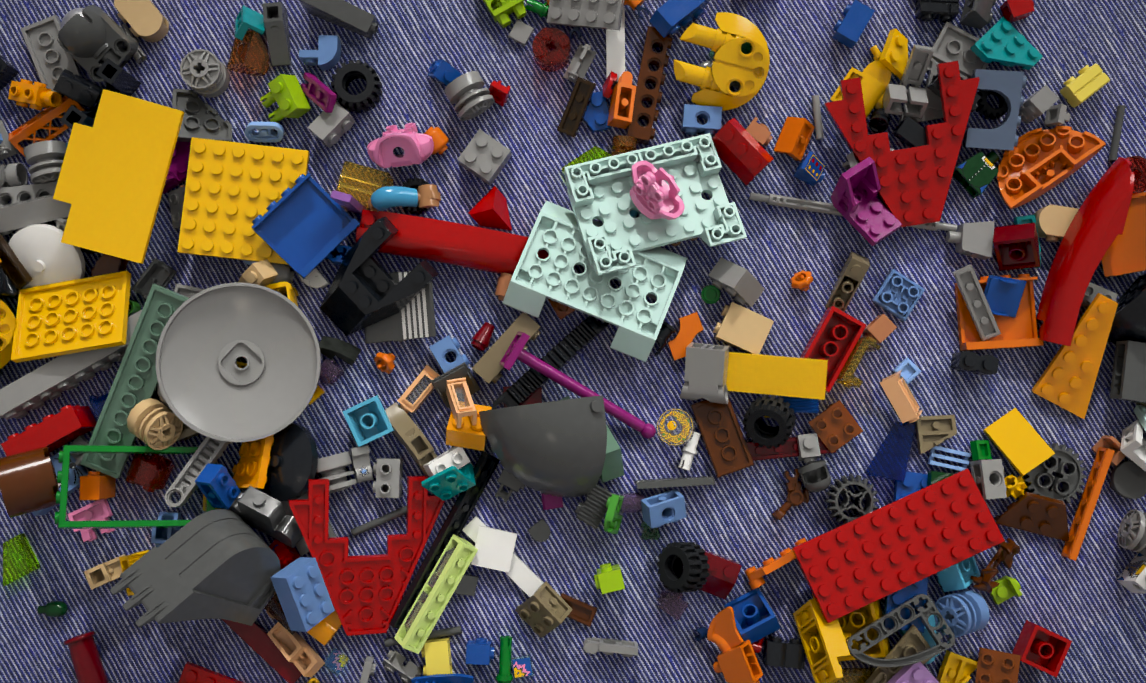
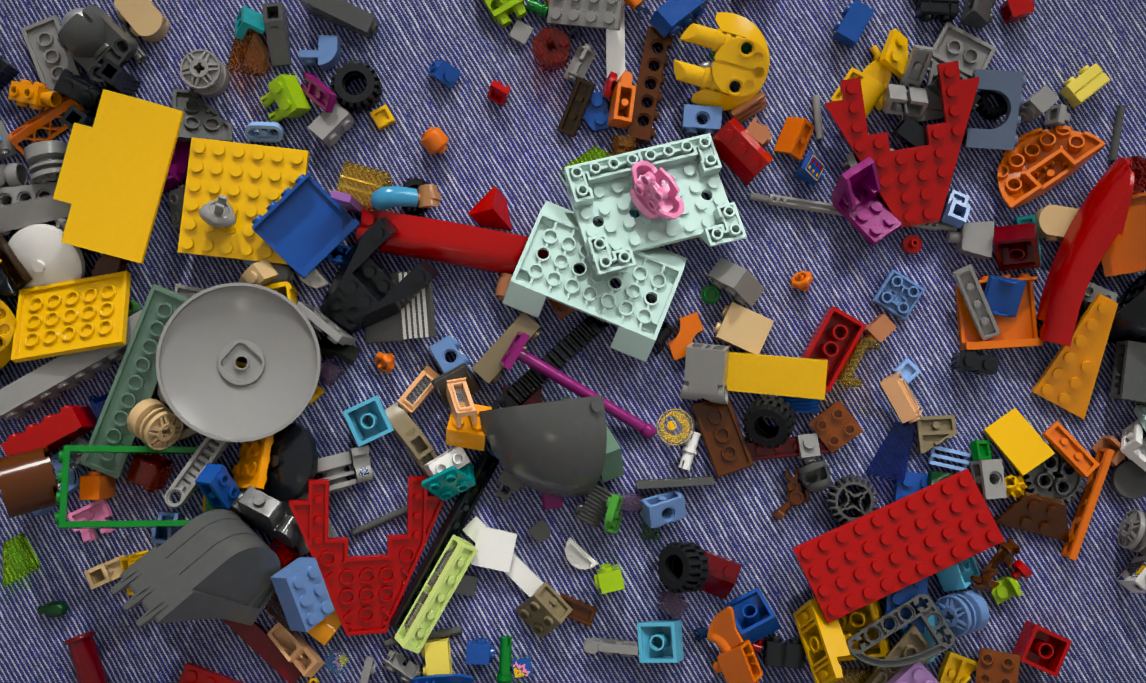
dark grey hinge [132,258,177,299] -> none
bright pink piece [367,123,434,168] -> none
light grey brick [372,458,403,498] -> none
light grey wheel [444,71,495,121] -> none
light grey brick [457,129,512,186] -> none
dark red cone [470,322,495,352] -> none
orange plate [744,537,806,590] -> none
dark tan slope [825,251,870,312] -> none
black wheel [869,108,891,133] -> none
dark green torso [953,151,999,198] -> none
teal plate [970,17,1043,70] -> none
none -> light grey piece [198,195,236,229]
none -> light grey plate [296,301,356,346]
none -> yellow tile [370,104,396,131]
none -> white tile [565,537,598,570]
none -> medium azure slope [637,619,684,663]
none -> nougat tile [730,91,767,124]
none -> red tile [901,235,922,254]
none -> medium blue brick [940,189,971,229]
none -> red tile [1011,559,1033,580]
none -> orange plate [1041,421,1100,478]

